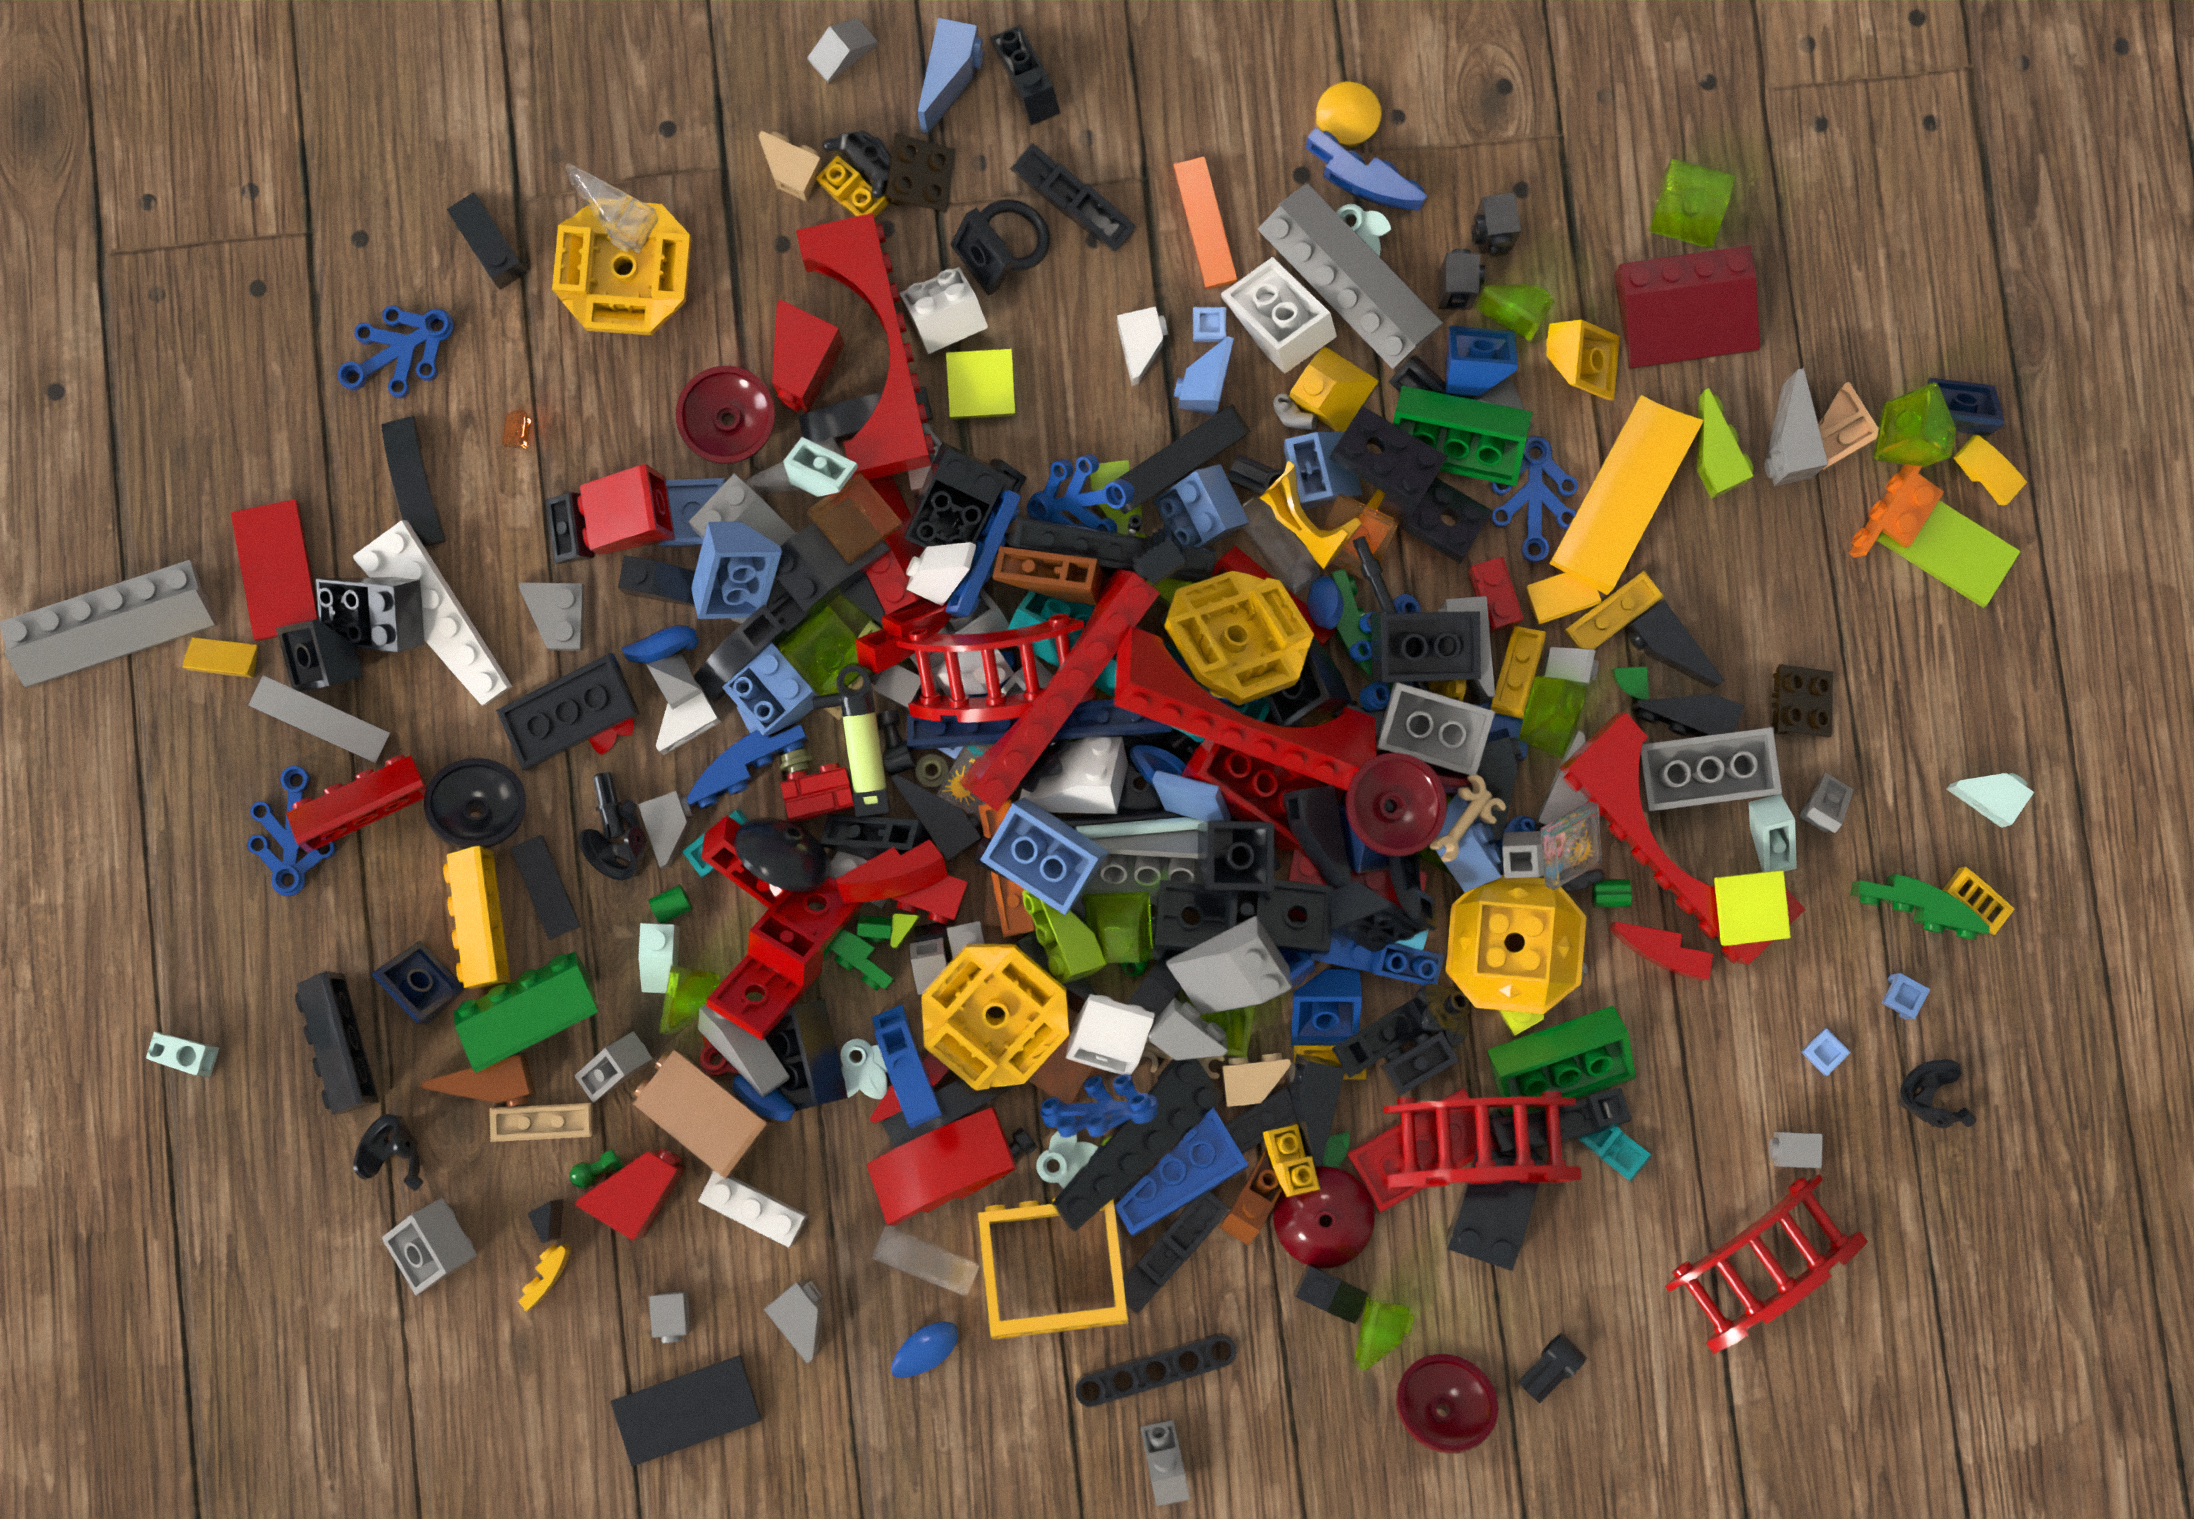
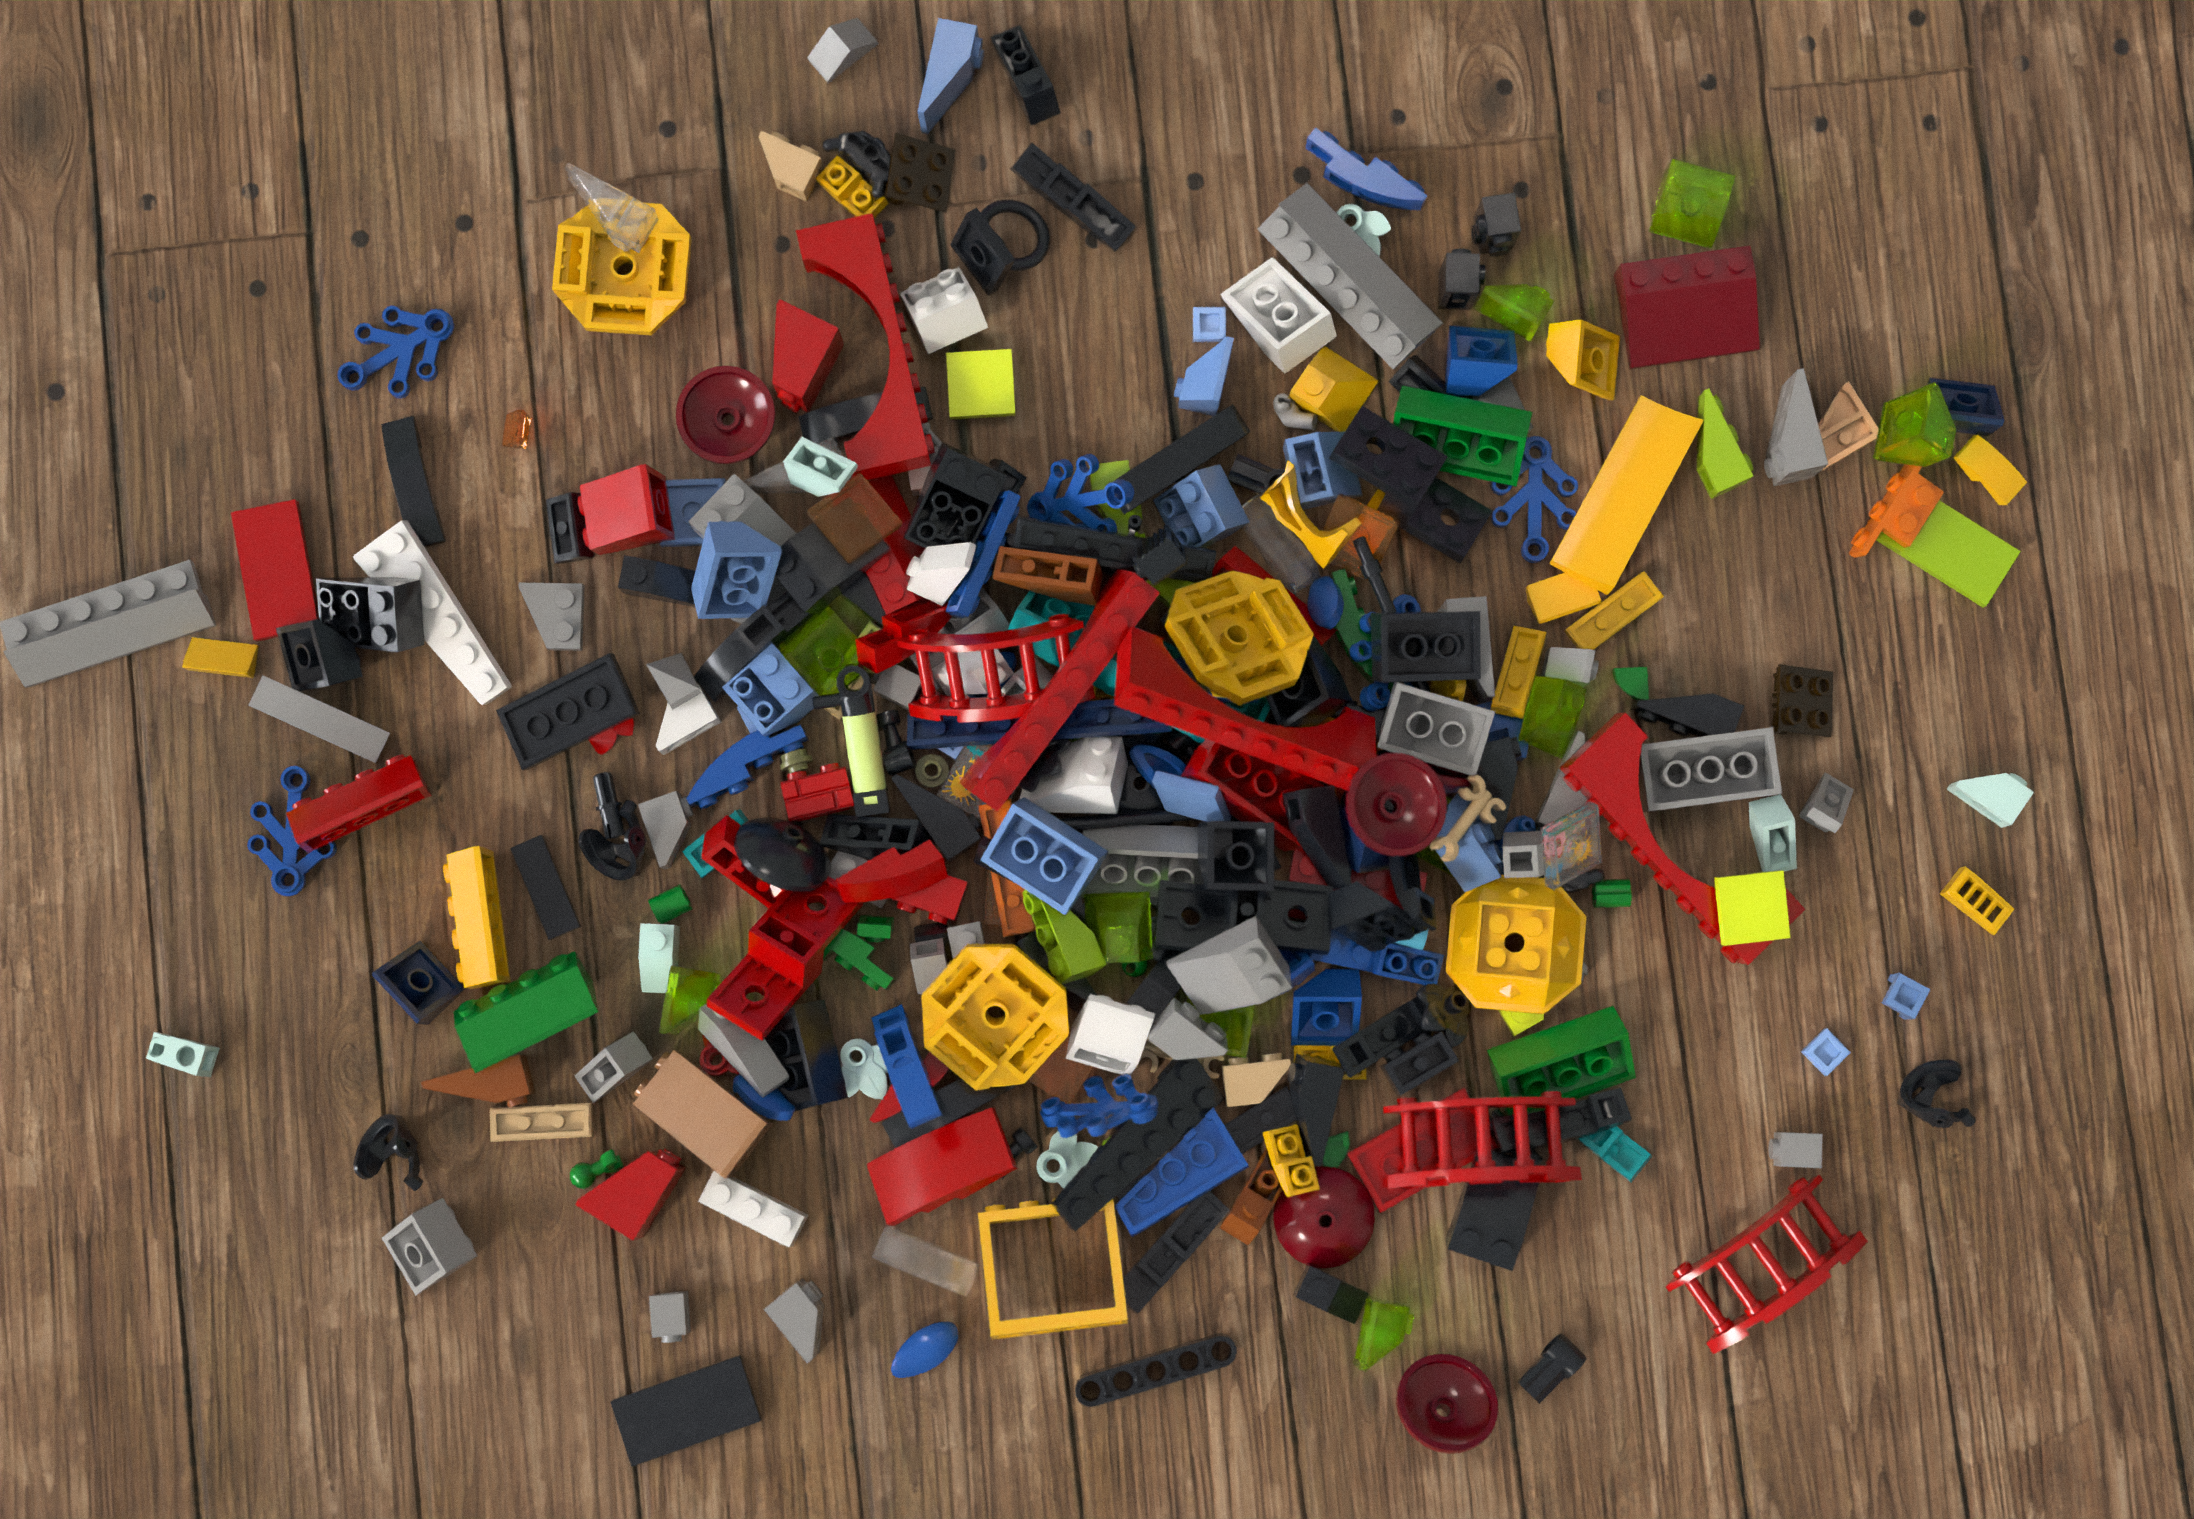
black slope [295,971,379,1114] -> none
black dish [423,758,526,849] -> none
black slope [447,192,527,290] -> none
yellow slope [518,1243,572,1311] -> none
black slope [528,1199,563,1244] -> none
blue arm [621,625,699,663] -> none
lime slope [890,913,921,949] -> none
light aqua bar [1075,817,1205,839] -> none
white slope [1117,307,1168,386] -> none
light grey slope [1140,1420,1190,1506] -> none
orange tile [1173,156,1237,290] -> none
yellow dish [1316,82,1381,147] -> none
red brick [1467,557,1524,634] -> none
red slope [1609,922,1713,981] -> none
black slope [1627,600,1725,689] -> none
green slope [1850,874,1990,940] -> none

